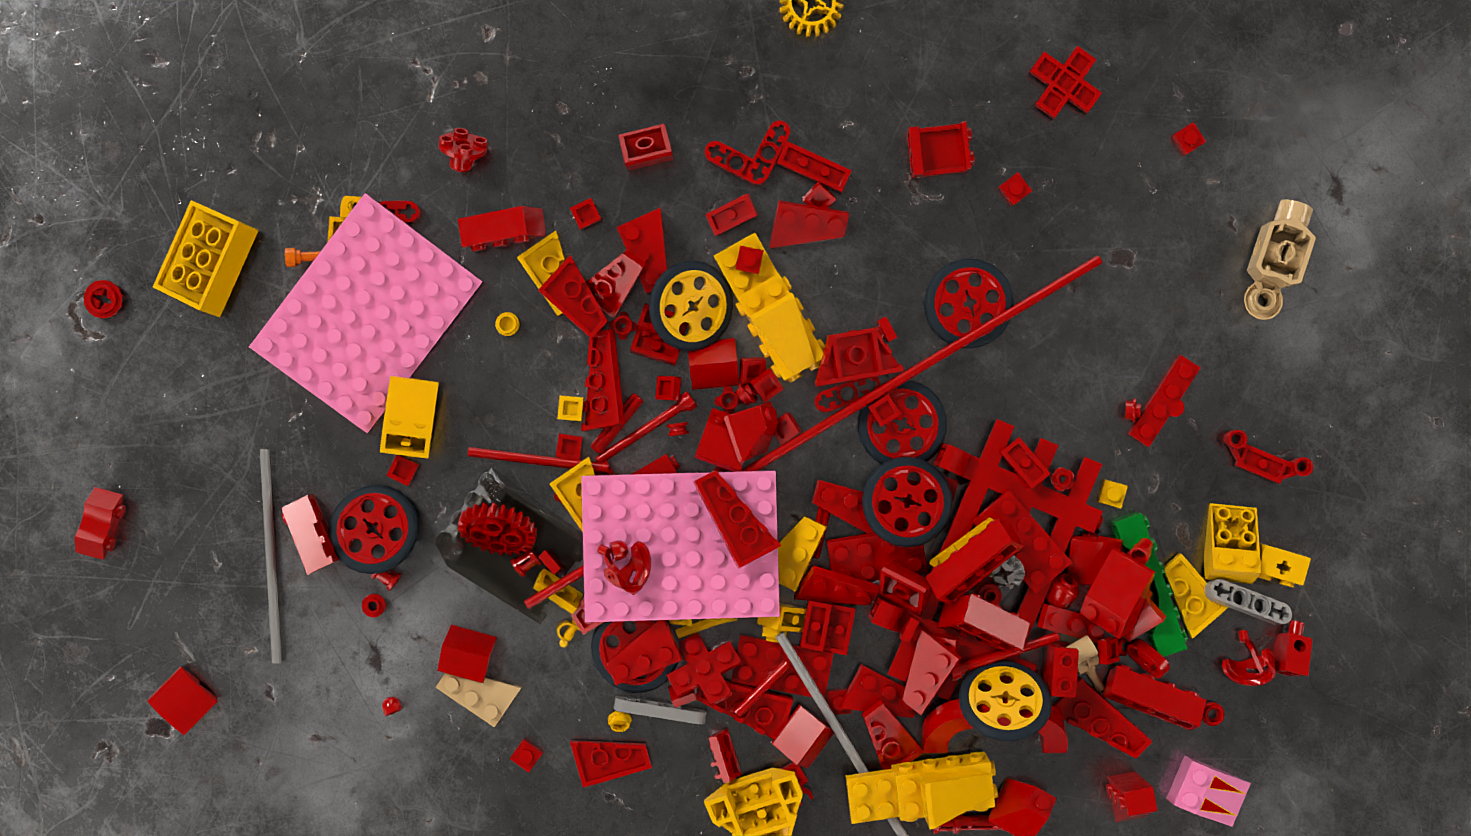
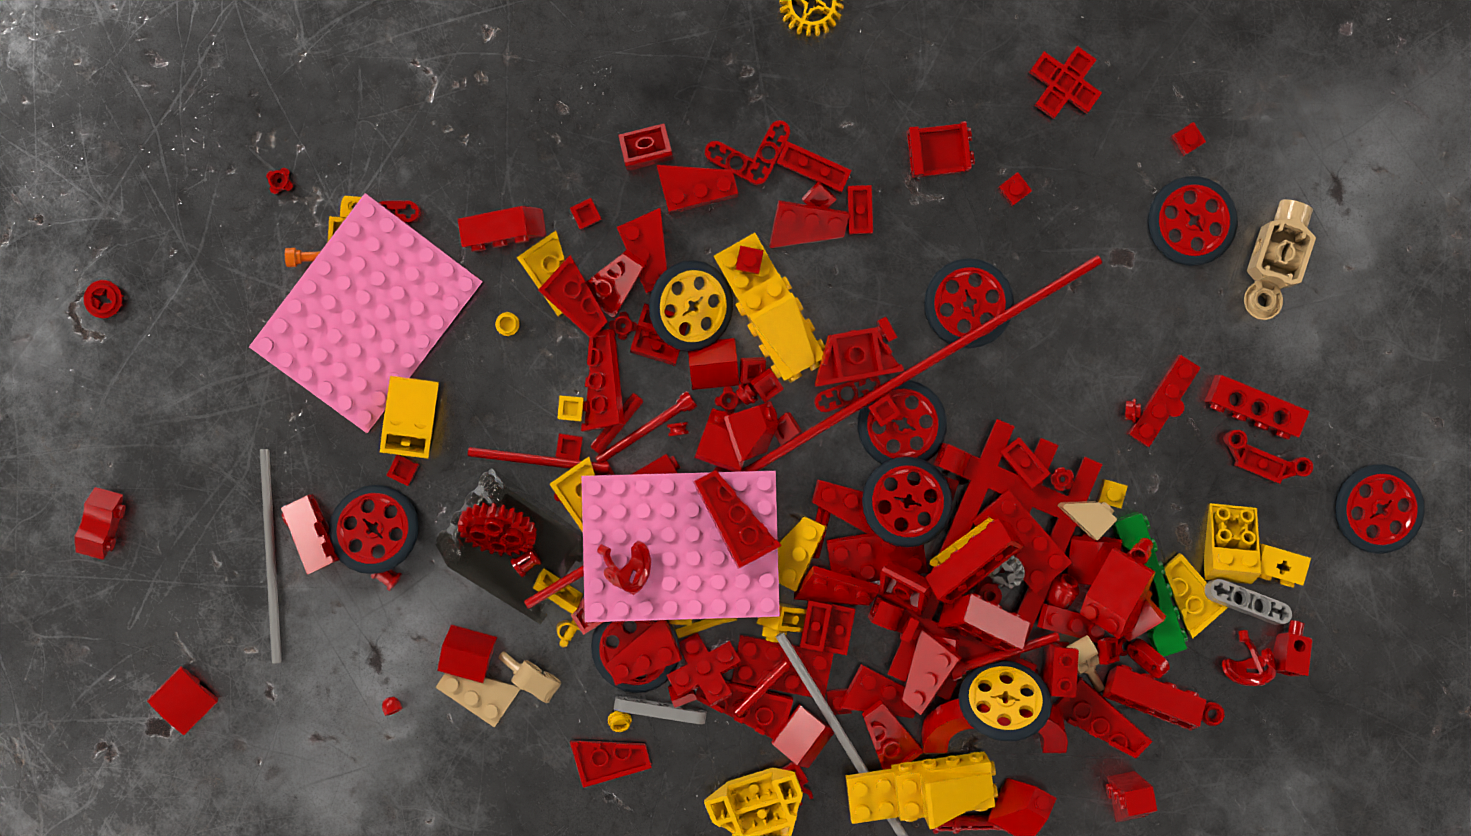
yellow slope [153,200,259,317] -> none
red plate [361,593,386,618] -> none
red plate [438,128,487,172] -> none
red plate [510,738,543,773] -> none
red tile [538,550,566,575] -> none
red hinge [609,541,629,562] -> none
red plate [655,376,681,401] -> none
red plate [705,193,758,236] -> none
red plate [708,729,742,783] -> none
bright pink slope [1166,755,1251,827] -> none
none -> red plate [266,168,293,194]
none -> tan beam [498,651,562,703]
none -> red wedge [657,165,738,215]
none -> red plate [847,185,873,235]
none -> tan slope [1057,501,1117,541]
none -> wedge [1149,176,1238,266]
none -> red brick [1204,375,1310,440]
none -> wedge [1336,464,1425,554]

